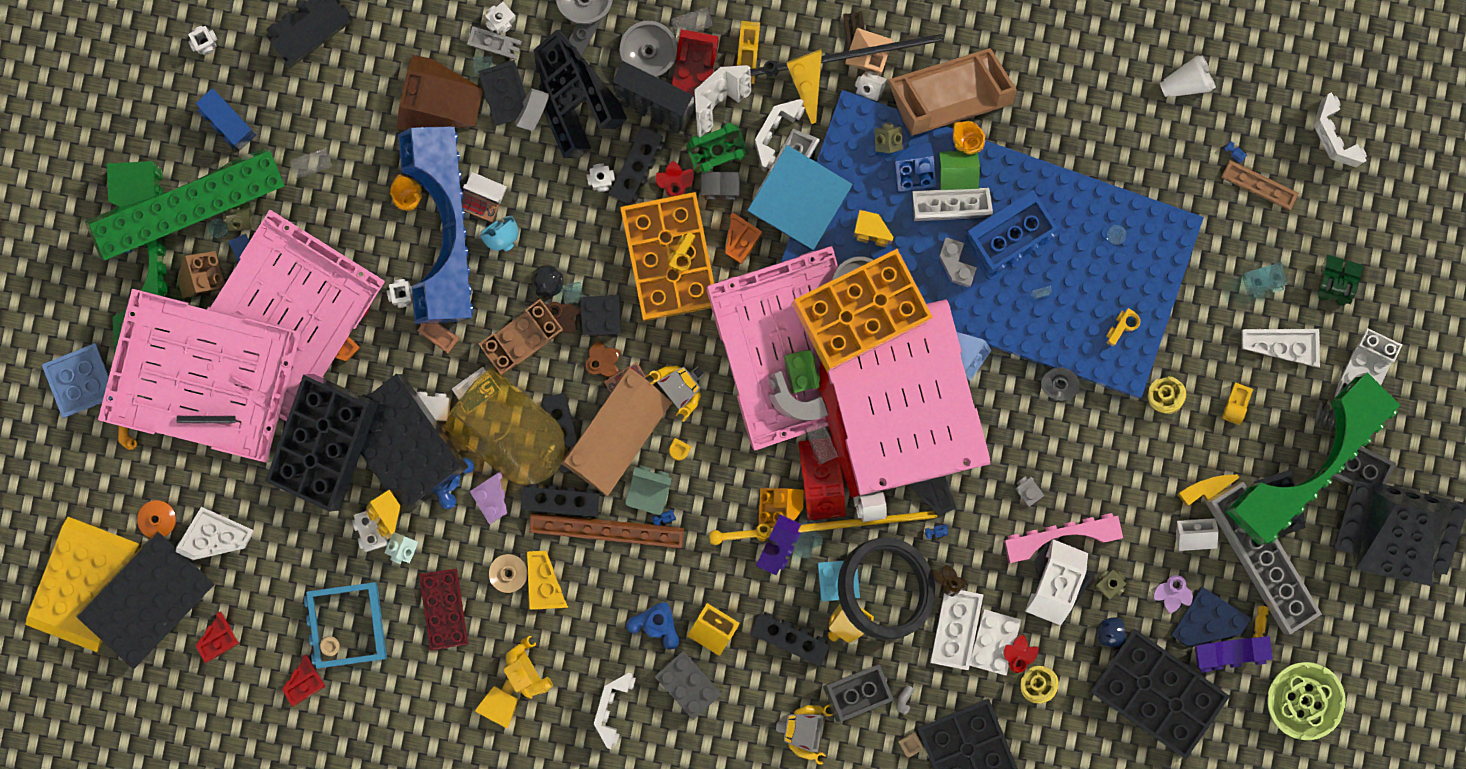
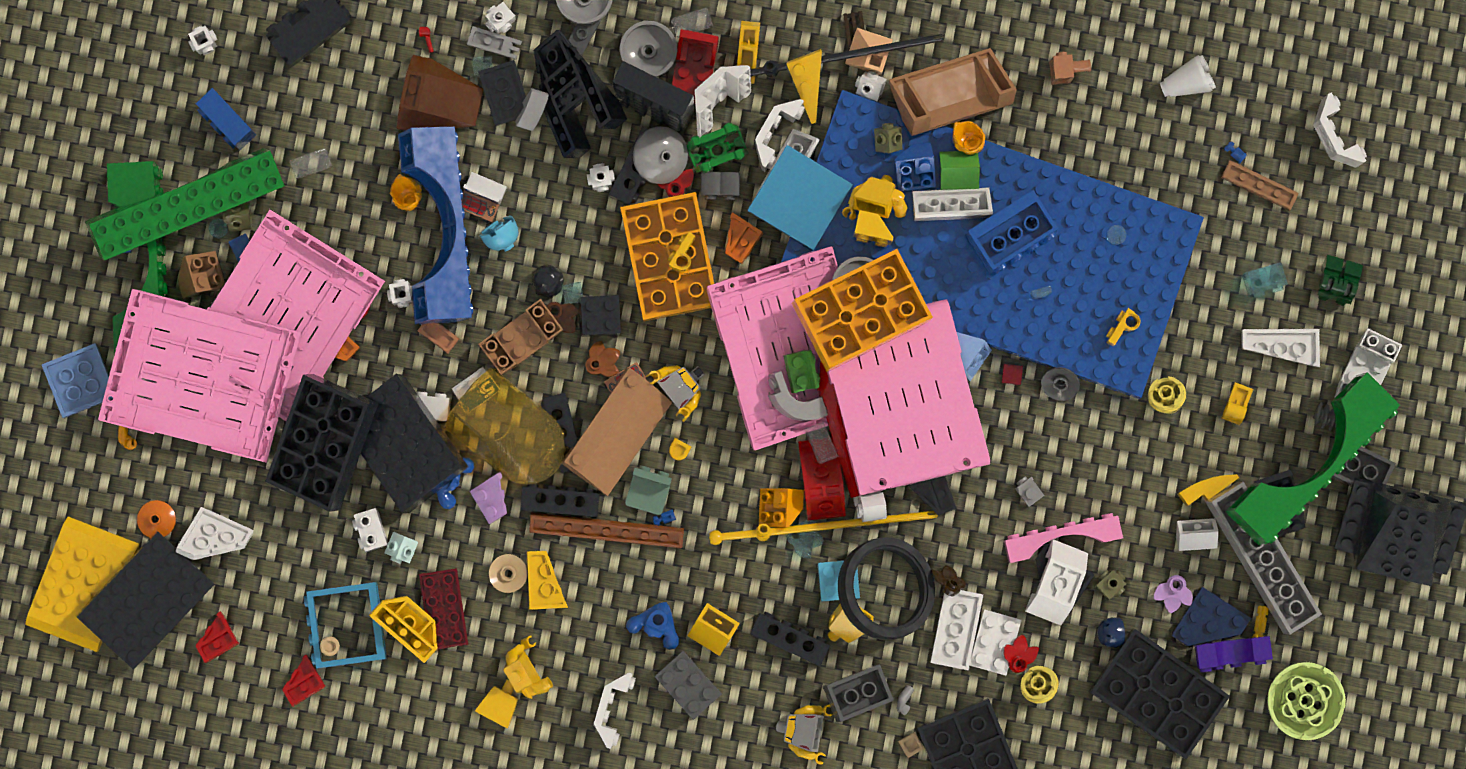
black piece [177,416,236,423] -> none
yellow slope [366,490,400,540] -> none
dark purple arch [756,514,801,576] -> none
blue piece [925,524,948,539] -> none
light grey brick [939,237,977,288] -> none
none -> yellow wedge [369,596,437,663]
none -> red hand [419,27,434,53]
none -> light grey dish [633,126,688,184]
none -> yellow torso [842,175,907,220]
none -> dark red tile [1001,364,1023,385]
none -> nougat brick [1049,52,1091,85]

